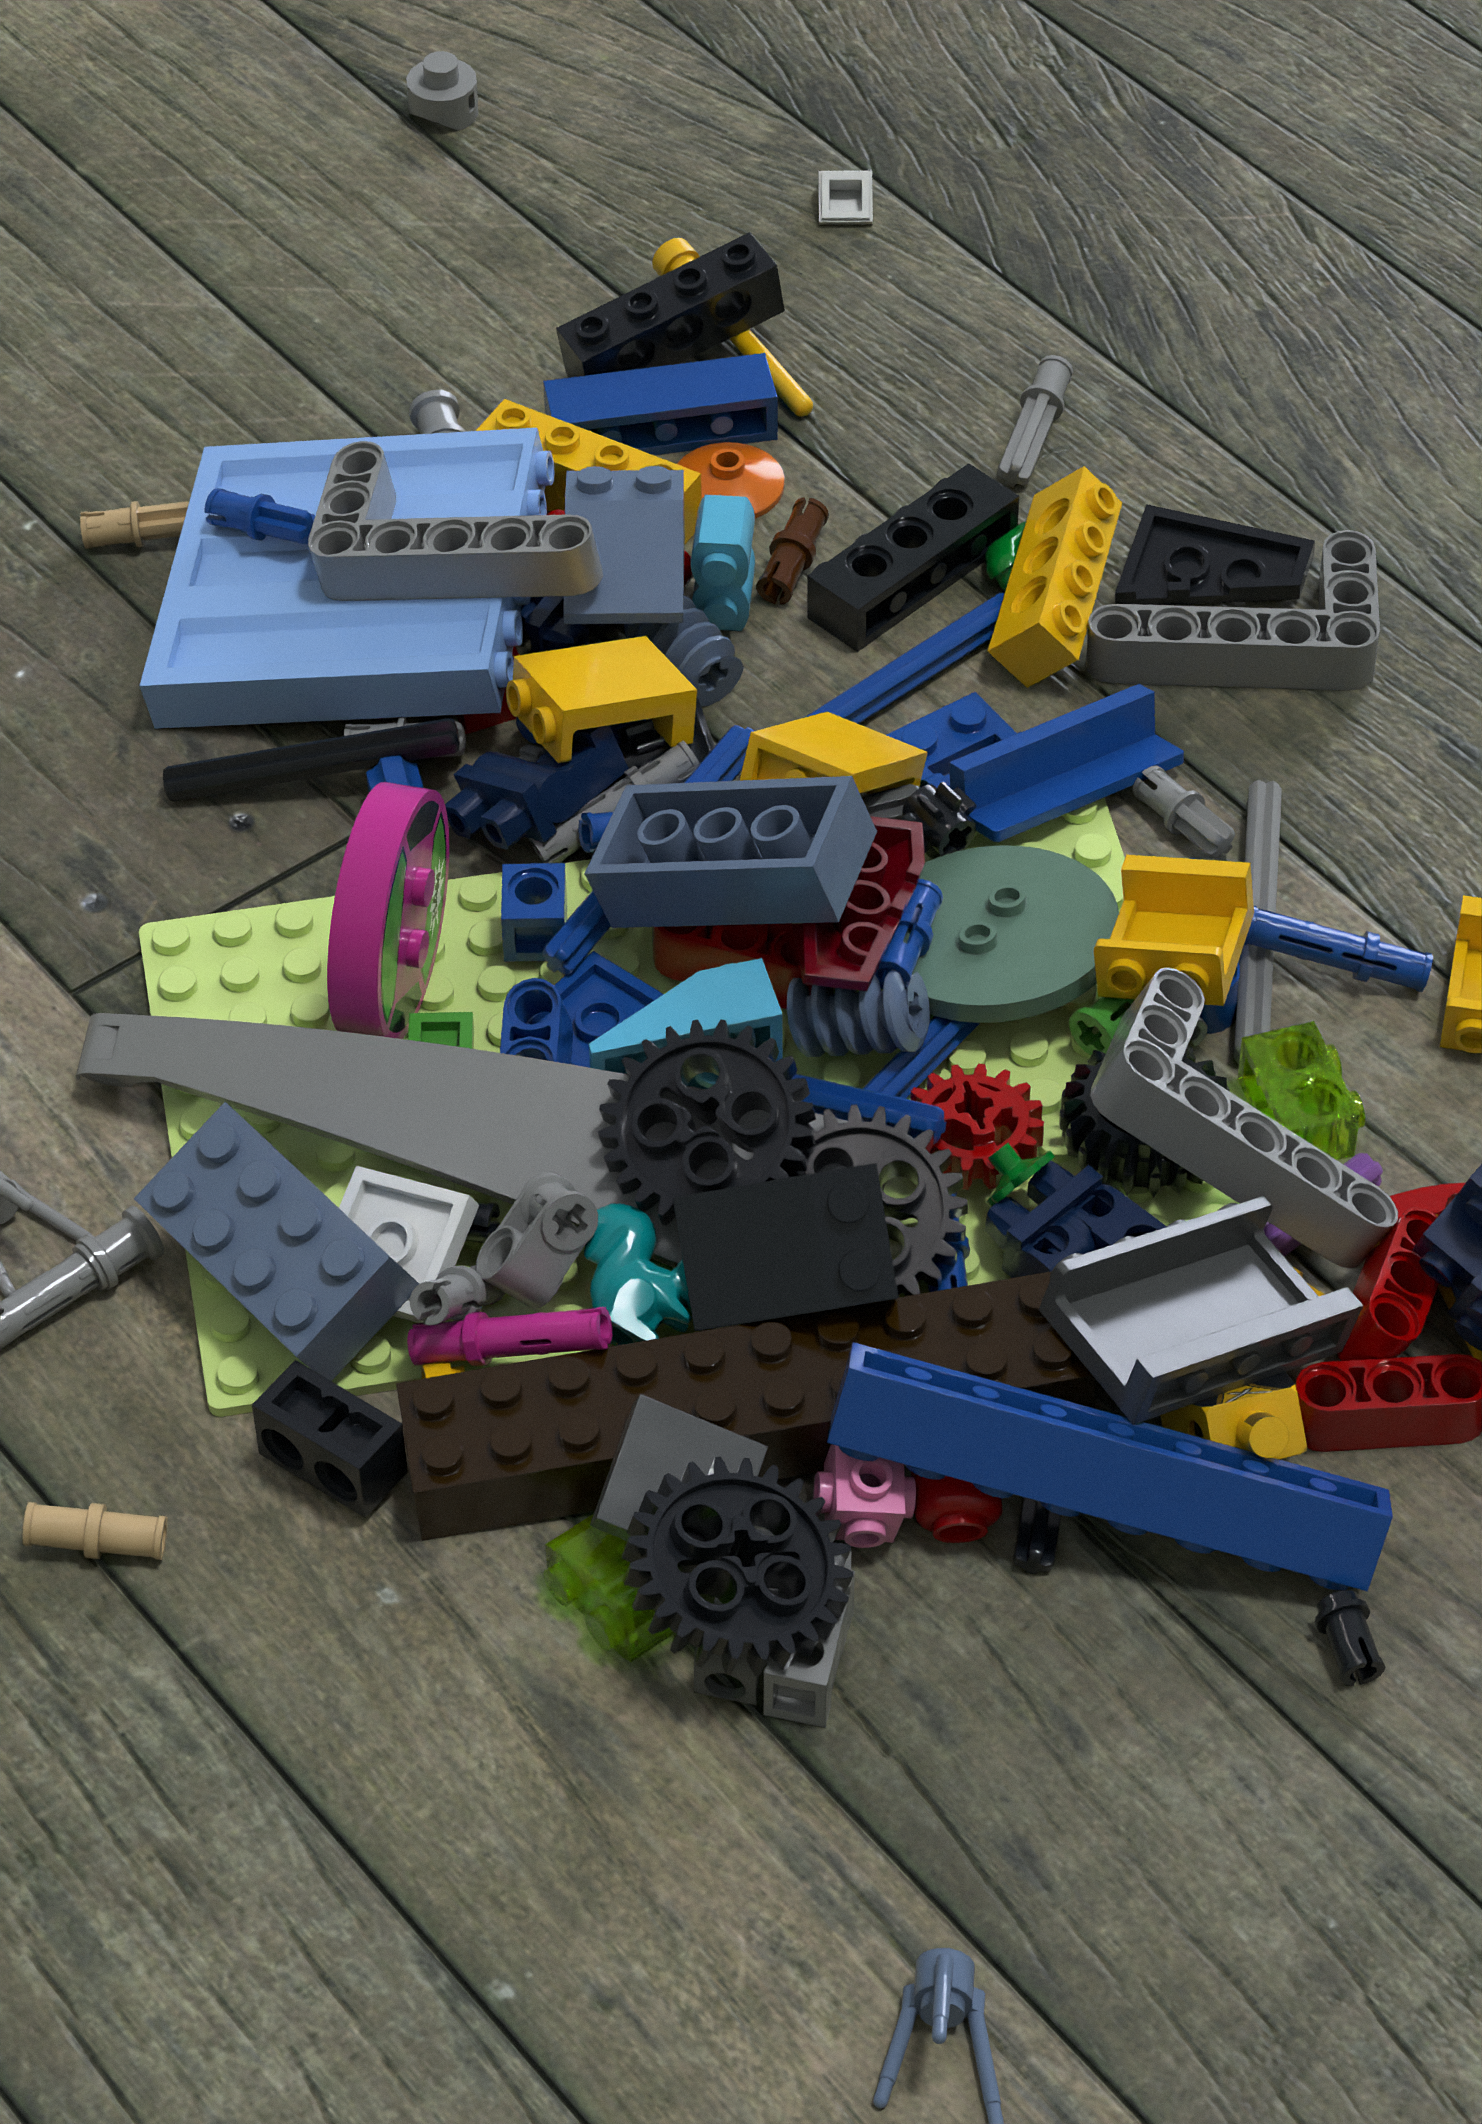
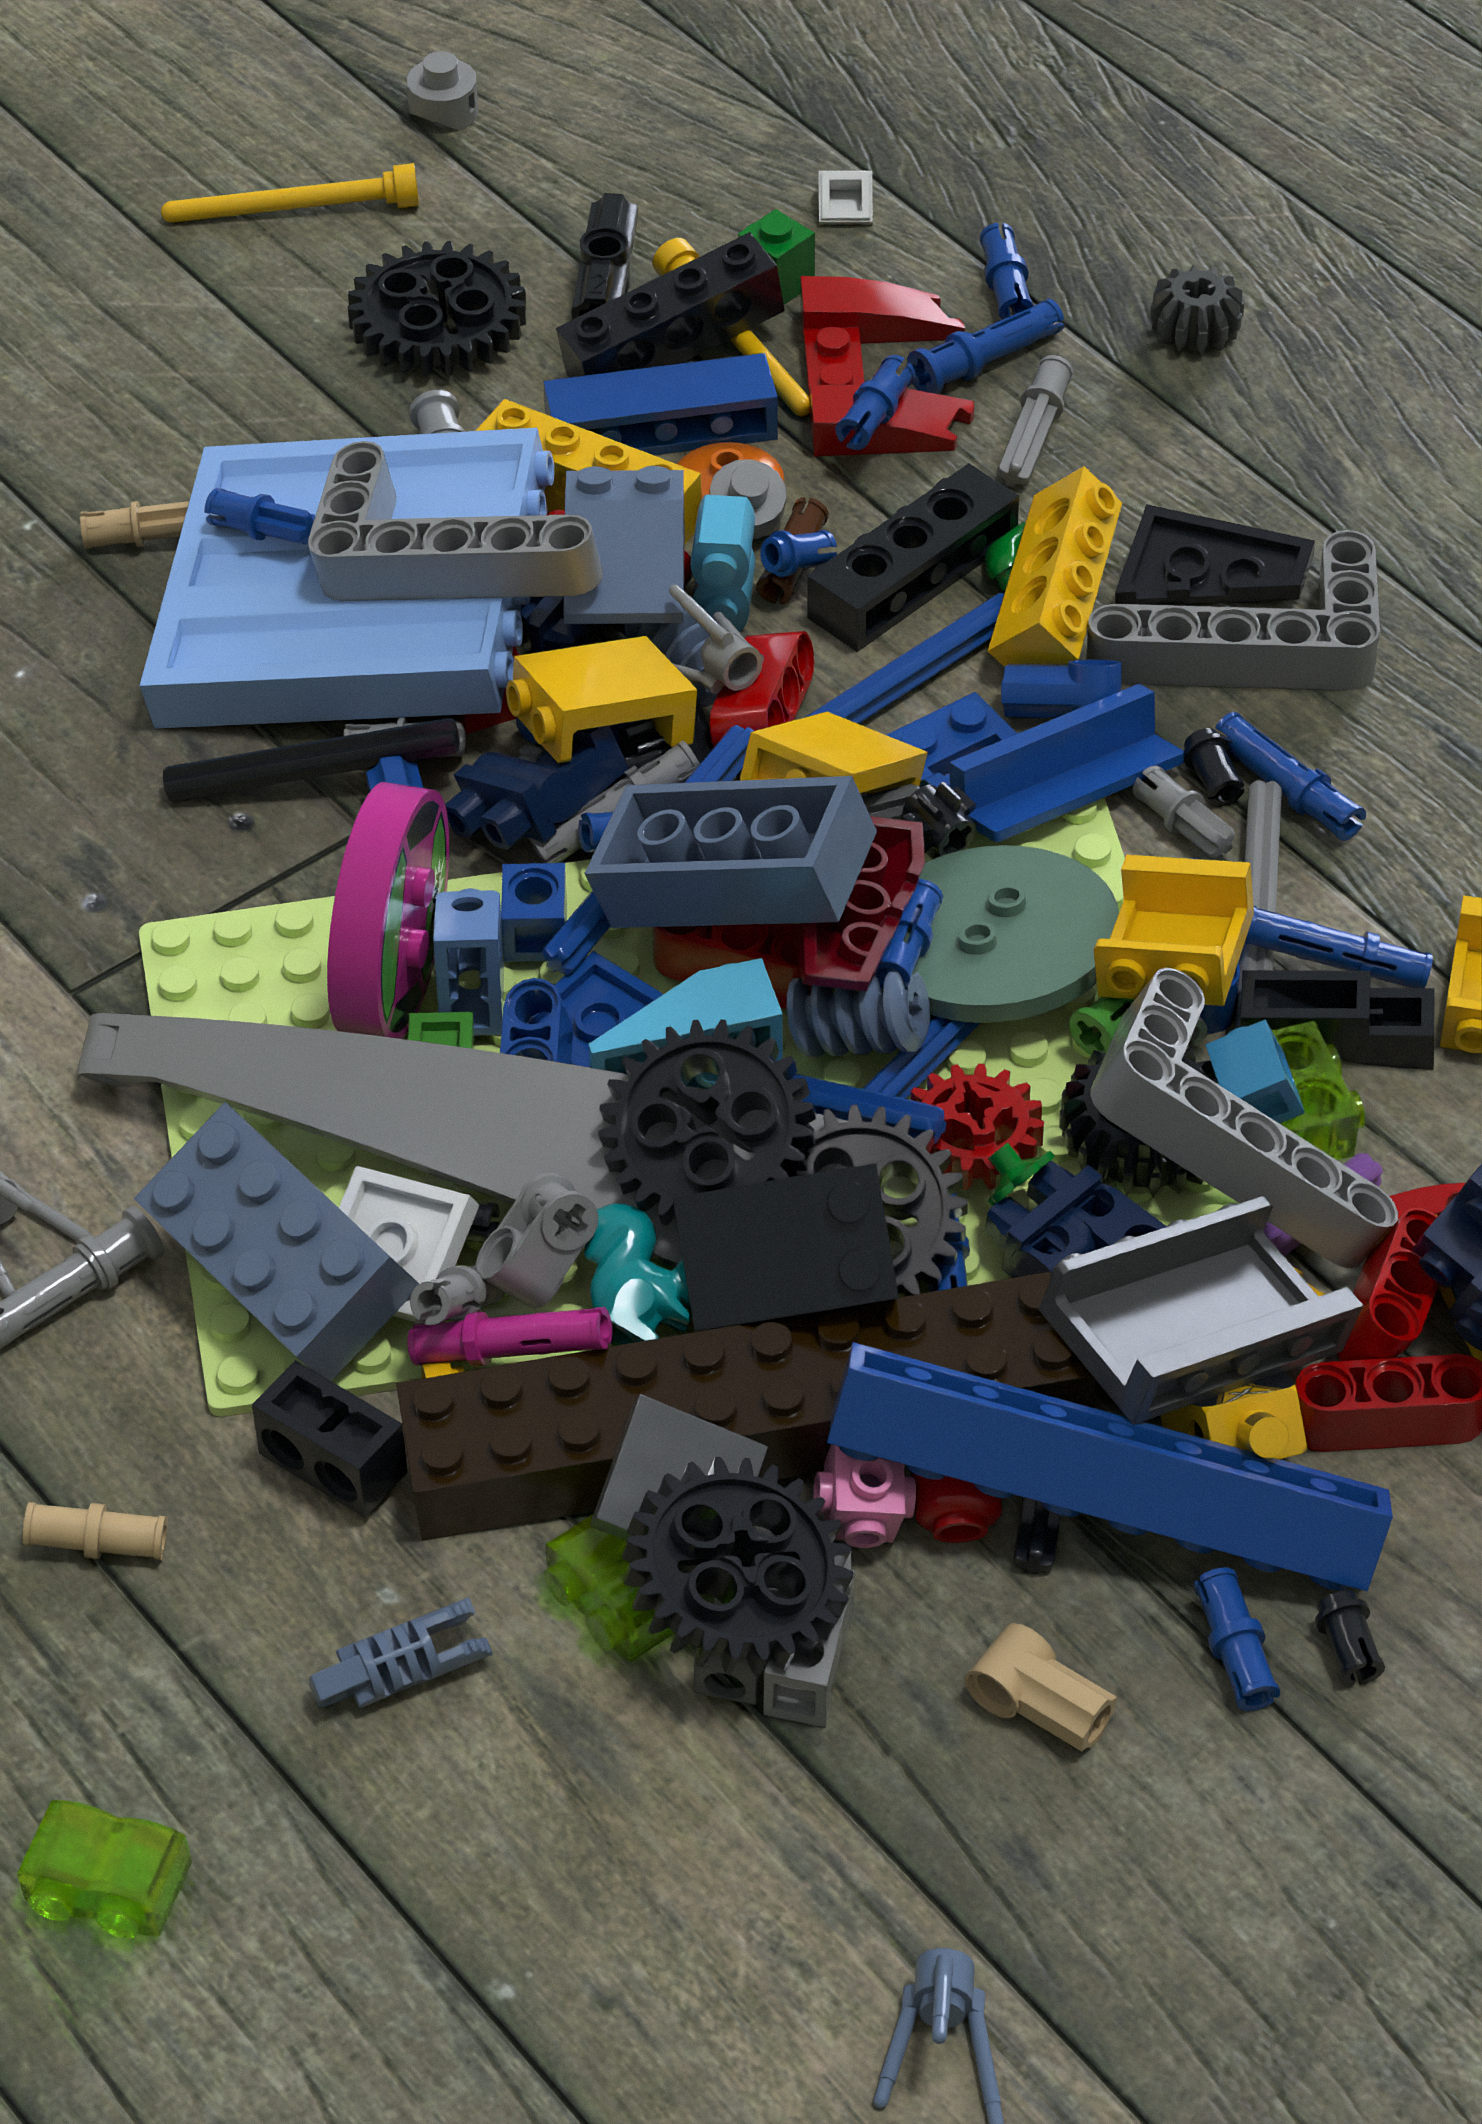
none -> clear neon green brick [17,1800,192,1939]
none -> yellow piece [161,163,419,223]
none -> sand blue hinge [308,1597,493,1709]
none -> black gear [347,241,527,377]
none -> medium blue torso [433,888,504,1036]
none -> black piece [571,193,638,320]
none -> light grey plant [669,585,764,694]
none -> light grey piece [709,459,787,539]
none -> red beam [710,631,815,746]
none -> green brick [737,209,815,305]
none -> blue pin [760,530,837,577]
none -> red wedge [800,276,974,457]
none -> blue pin [835,355,915,450]
none -> blue pin [907,299,1065,394]
none -> tan piece [964,1623,1117,1752]
none -> blue pin [979,223,1033,320]
none -> blue piece [1001,660,1121,718]
none -> dark grey gear [1150,264,1245,355]
none -> black pin [1184,728,1245,807]
none -> blue pin [1193,1567,1280,1711]
none -> dark azure brick [1205,1019,1305,1124]
none -> blue pin [1215,712,1367,841]
none -> black slope [1240,970,1435,1069]

